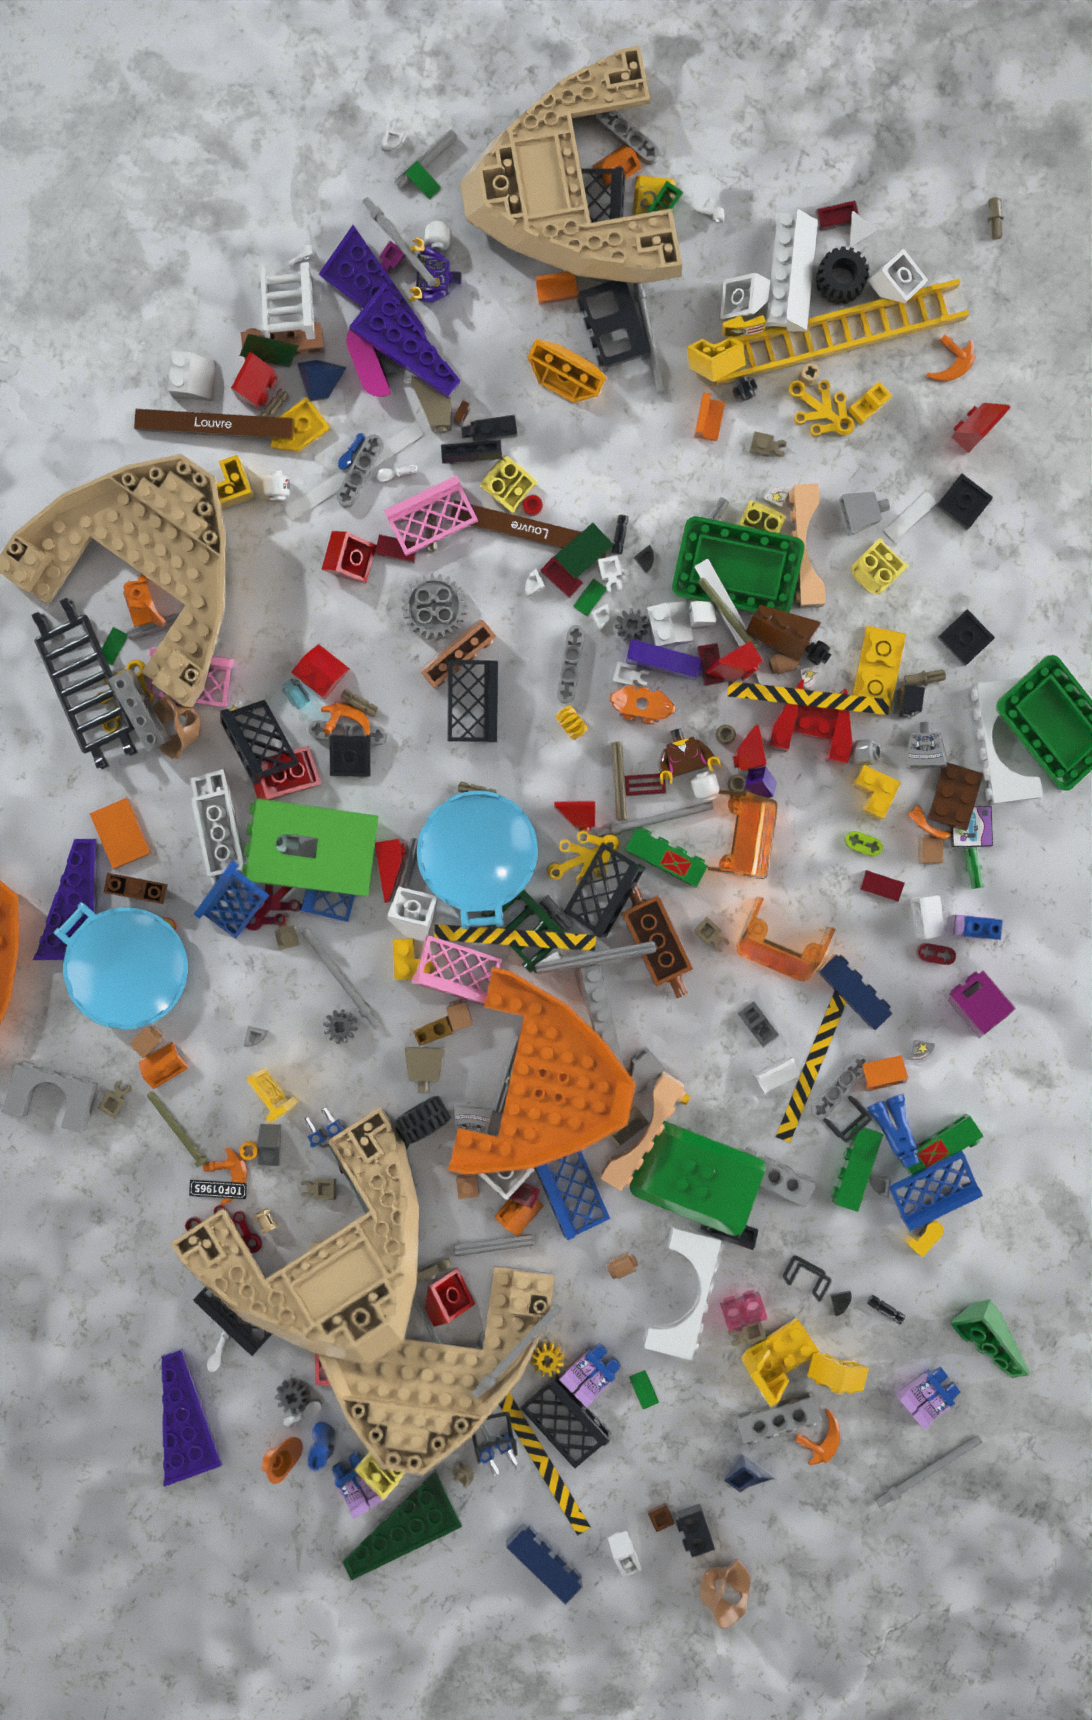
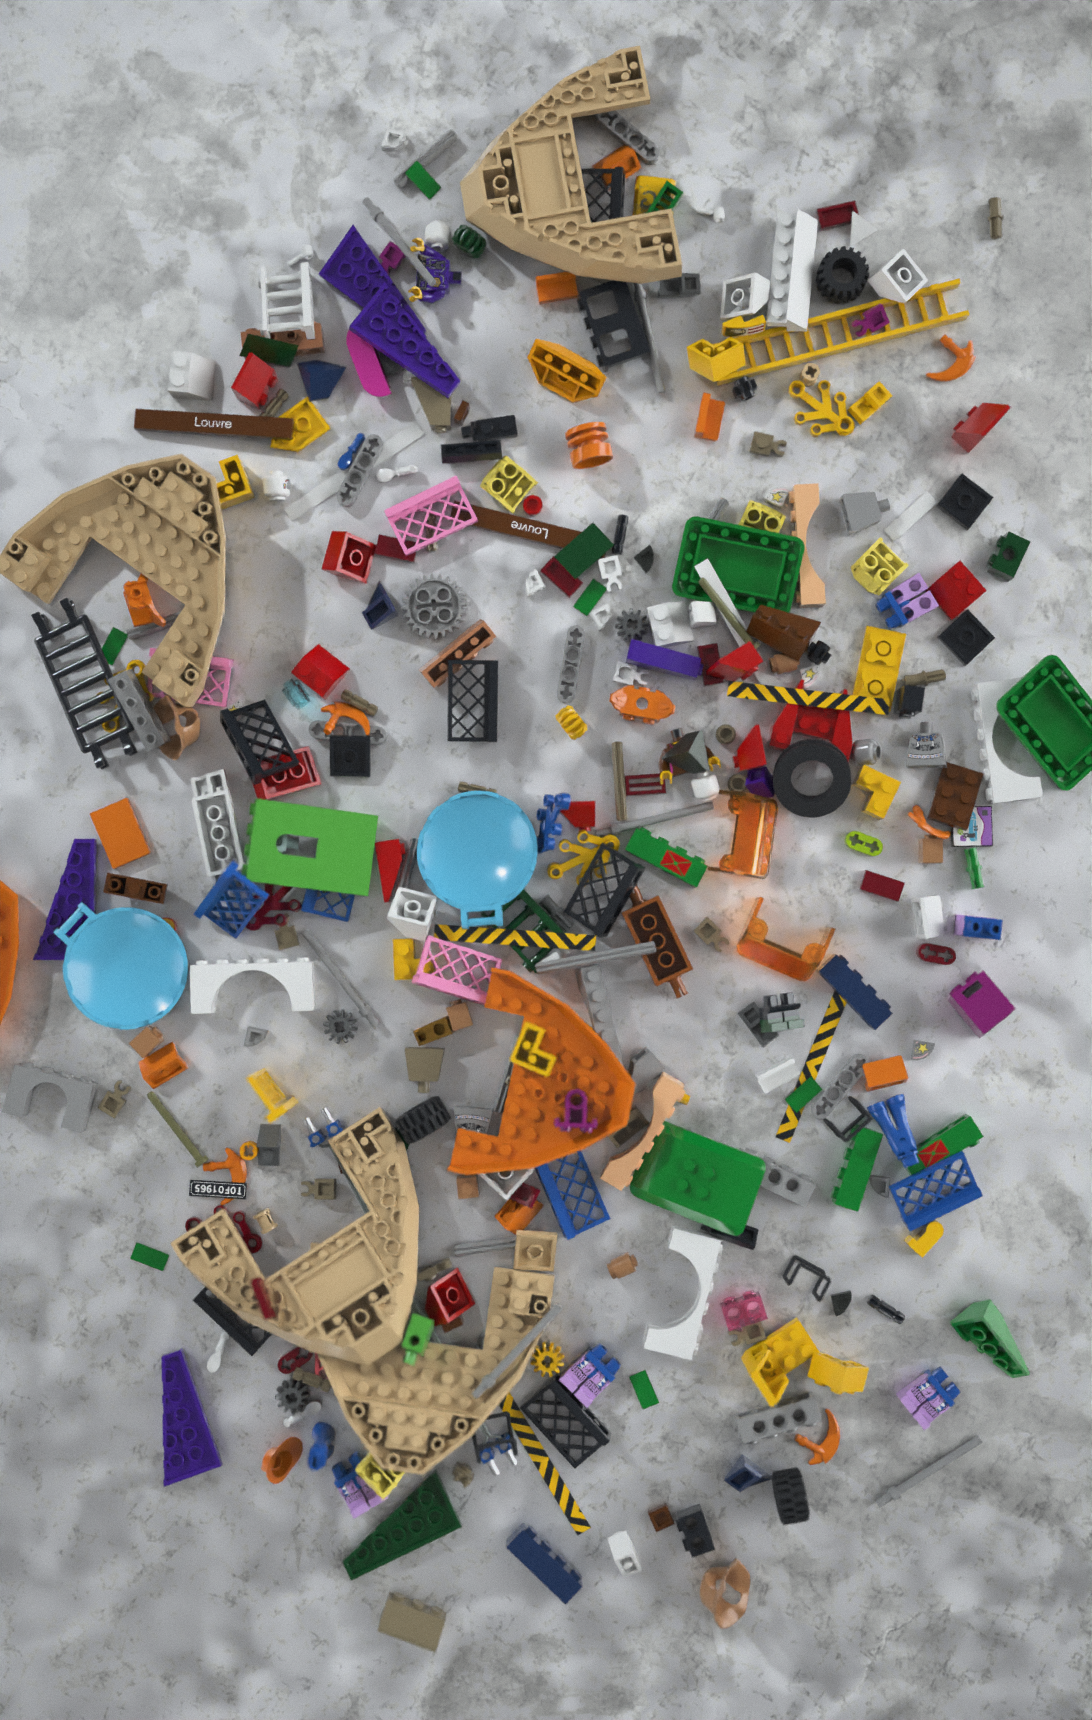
none -> green sticker [130,1243,169,1271]
none -> white arch [190,958,316,1014]
none -> dark red tile [250,1277,276,1320]
none -> dark red beam [278,1345,314,1374]
none -> dark tan axle [292,1367,331,1392]
none -> dark blue slope [362,581,398,630]
none -> dark tan slope [377,1592,446,1653]
none -> bright green torso [402,1313,435,1366]
none -> reddish brown tile [442,1314,464,1333]
none -> dark green gear [452,225,487,258]
none -> yellow brick [509,1022,557,1077]
none -> tan tile [513,1230,557,1272]
none -> blue plant [537,793,571,854]
none -> magenta pin [555,1089,597,1132]
none -> orange wheel [565,422,613,469]
none -> dark grey slope [657,273,701,298]
none -> pearl dark grey slope [661,730,709,774]
none -> black hips [759,992,805,1032]
none -> black tyre [772,1467,810,1525]
none -> black tyre [773,739,851,818]
none -> green sticker [785,1077,822,1113]
none -> magenta plate [851,303,890,337]
none -> lavender hips [875,573,939,630]
none -> red slope [925,561,987,621]
none -> dark green brick [987,532,1031,582]

